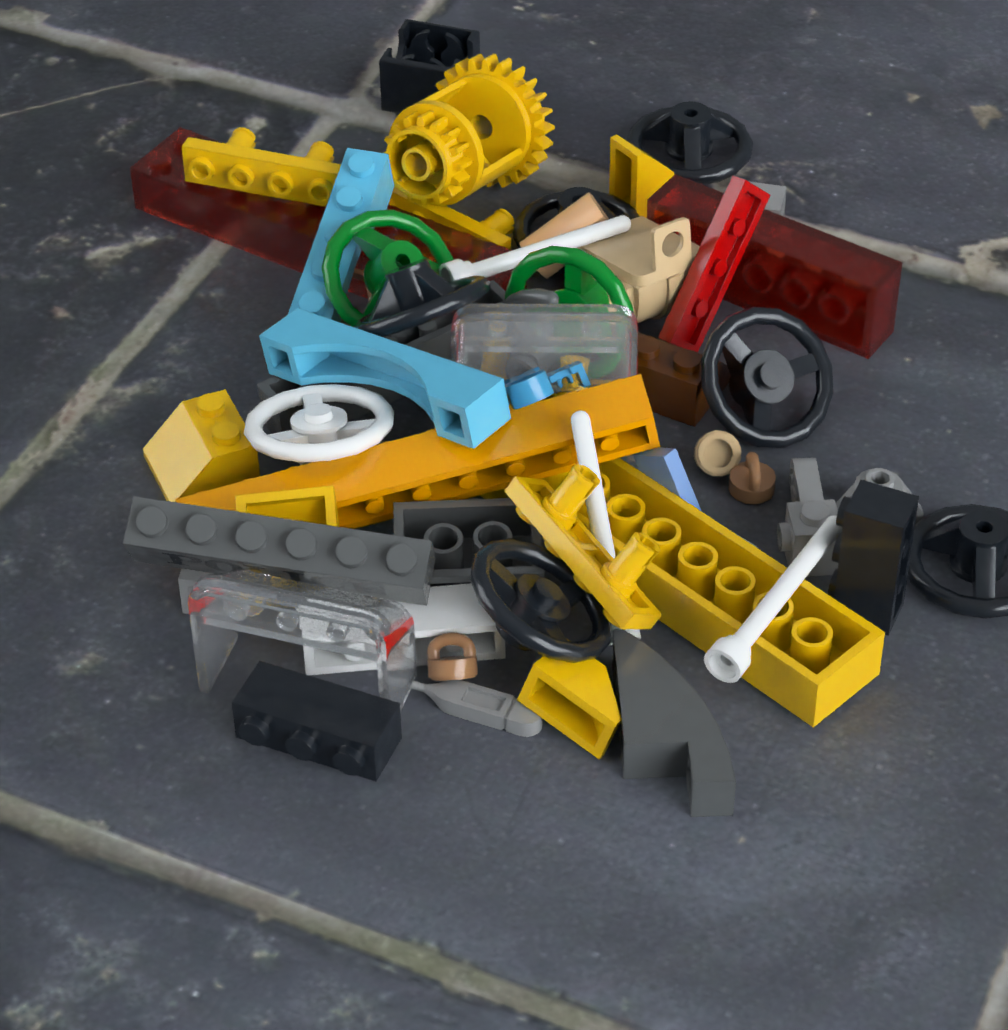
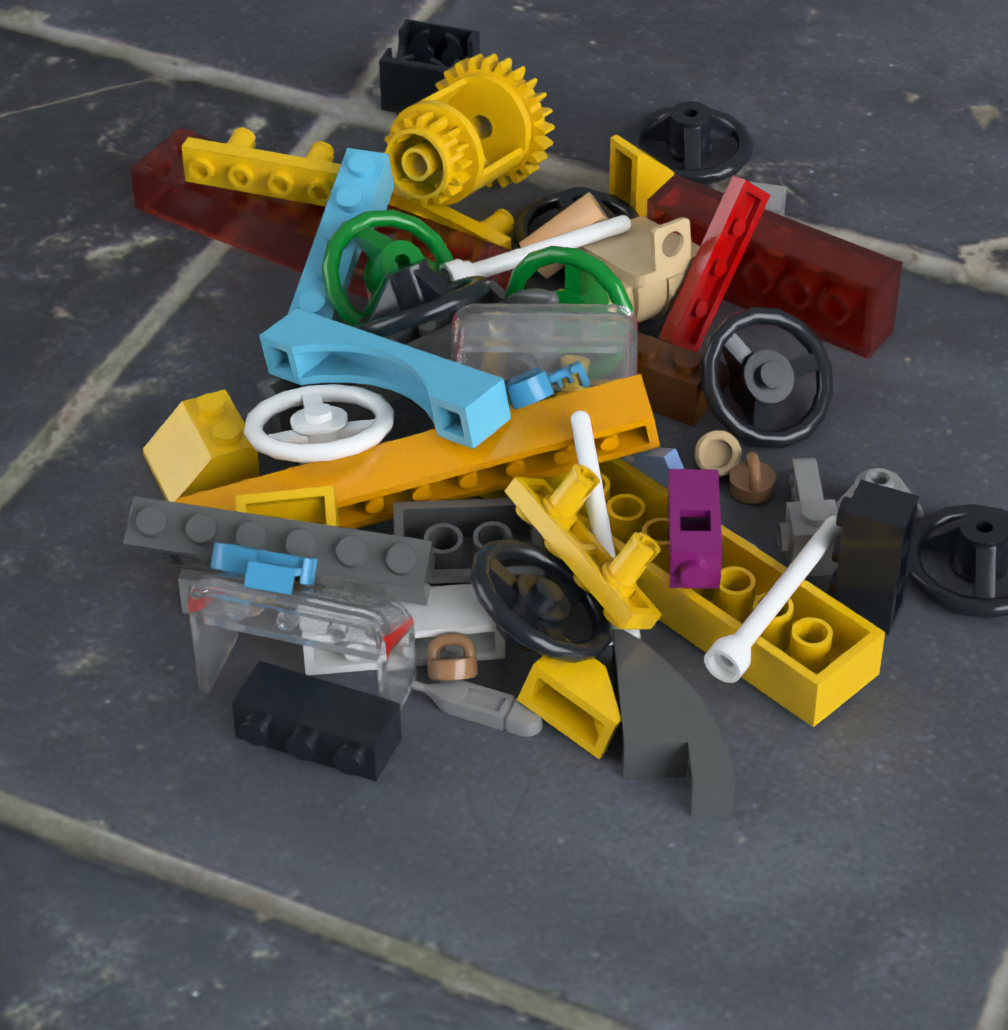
none -> dark azure piece [210,542,318,595]
none -> magenta brick [667,469,722,589]

